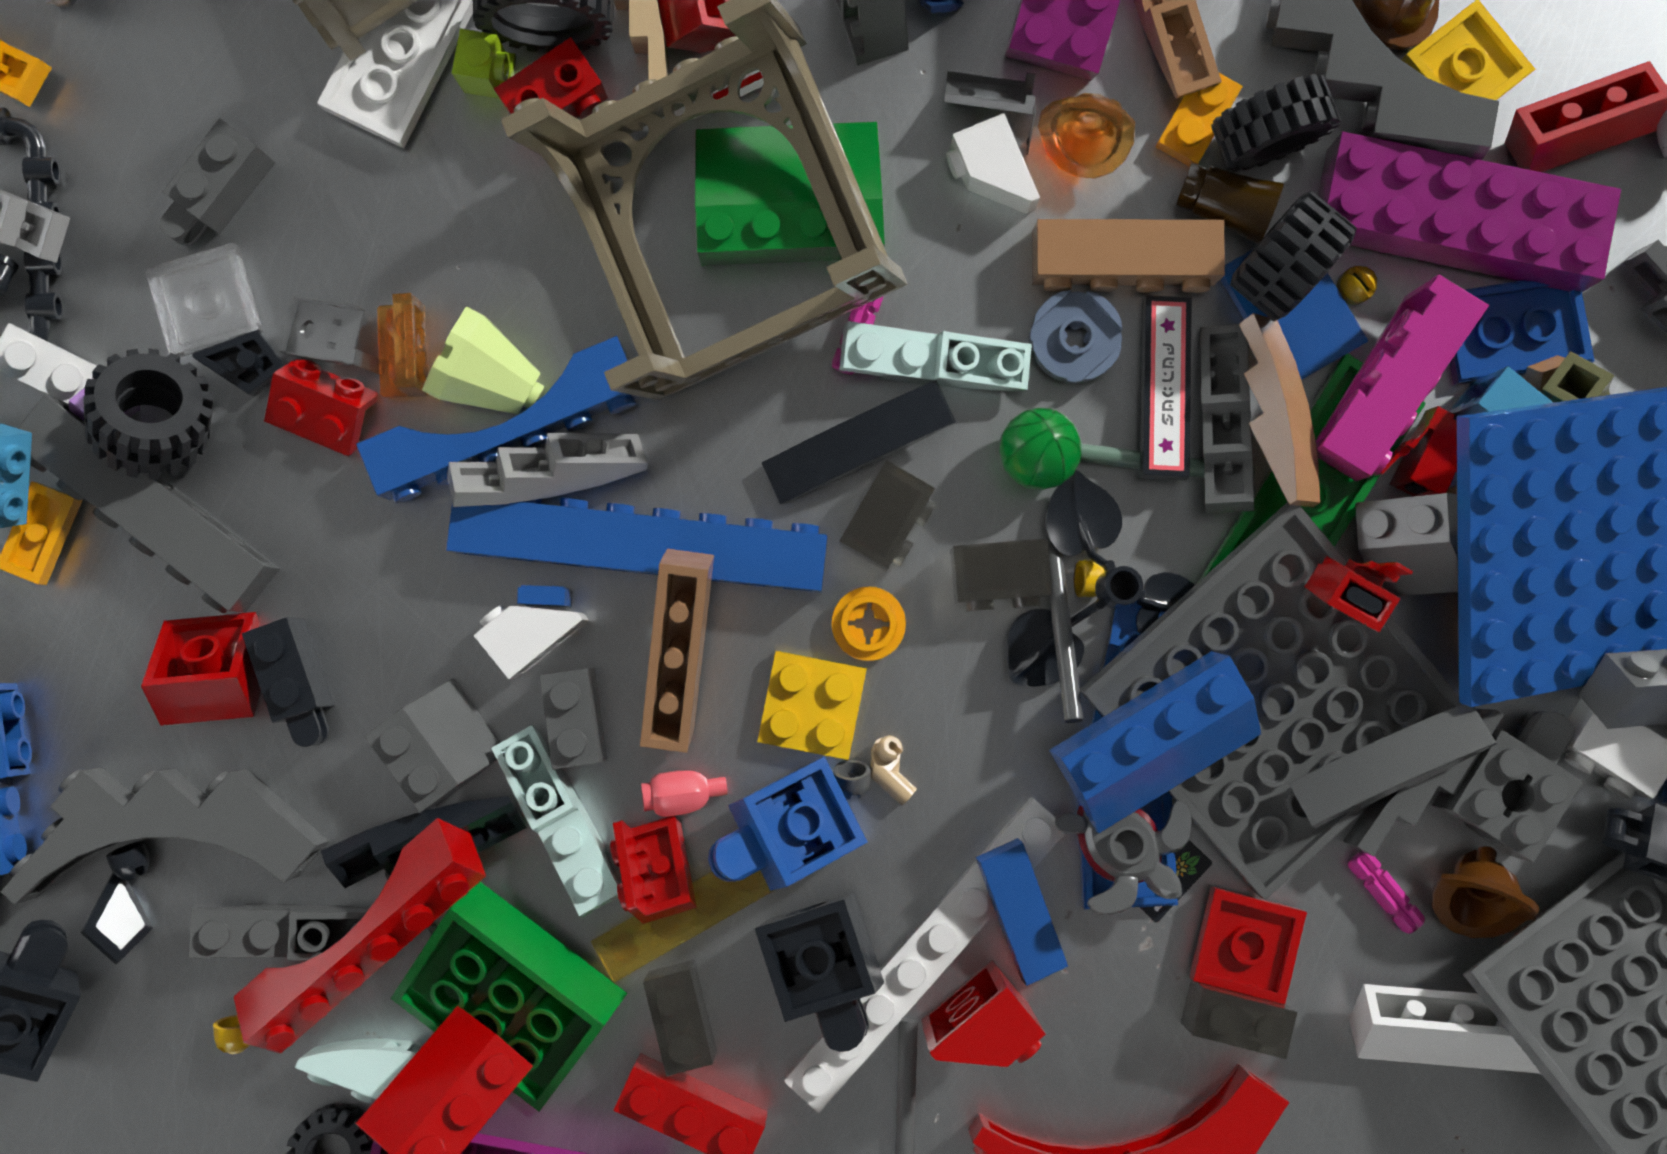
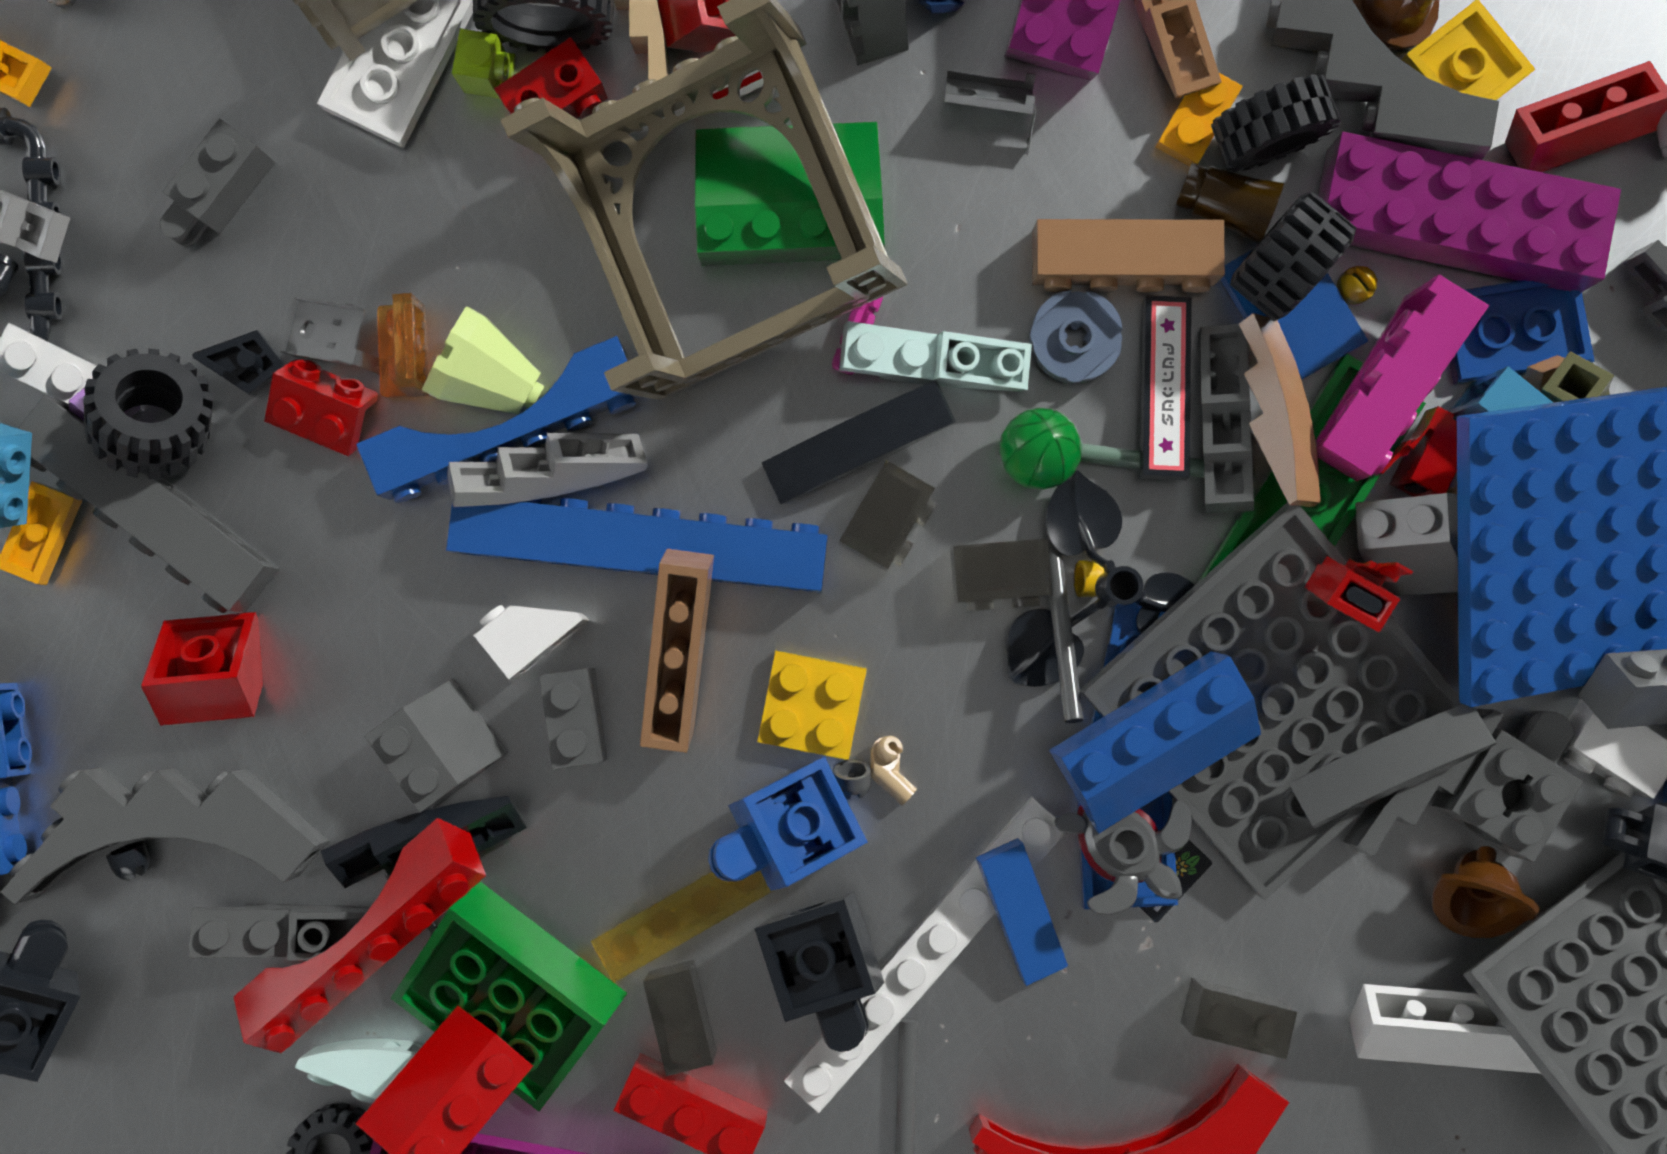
piece [80,872,153,965] -> none
clear tile [145,242,264,357] -> none
yellow hinge [213,1015,250,1055] -> none
black brick [242,617,334,747] -> none
light aqua slope [491,725,620,917] -> none
blue tile [517,585,572,607] -> none
red bracket [610,816,697,924] -> none
coral plant [641,770,728,817] -> none
light orange gear [832,586,906,661] -> none
red slope [921,960,1046,1067] -> none
white slope [946,113,1040,214] -> none
clear orange helmet [1038,93,1136,179] -> none
red plate [1189,886,1307,1004] -> none
dark pink axle [1348,852,1425,934] -> none

